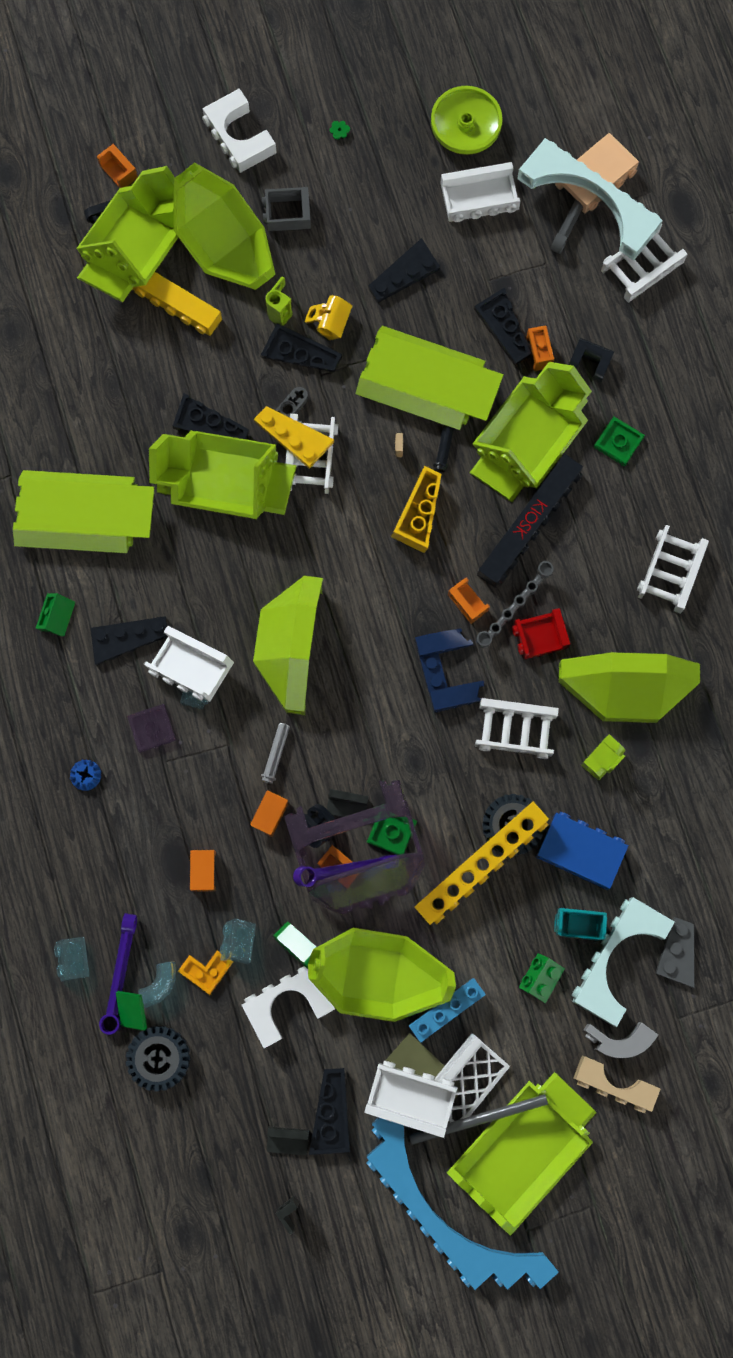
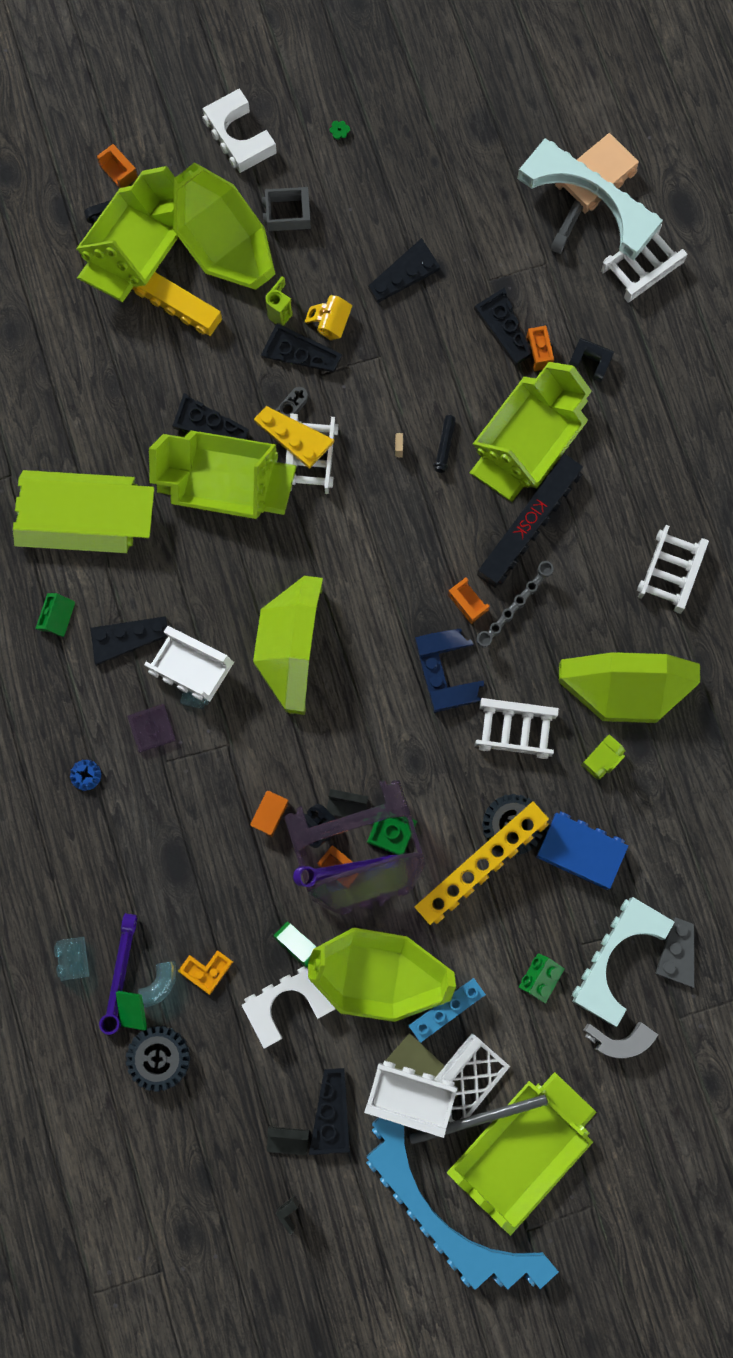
orange panel [190,850,216,891] -> none
clear light blue bracket [220,918,256,964] -> none
light grey axle [261,723,290,784] -> none
lime panel [356,326,504,430] -> none
yellow wedge [391,466,442,553] -> none
lime dish [431,86,502,154] -> none
white panel [441,162,521,222] -> none
red panel [512,608,570,660] -> none
teal piece [554,908,607,940] -> none
tan arch [573,1056,660,1113] -> none
green tile [593,416,645,467] -> none

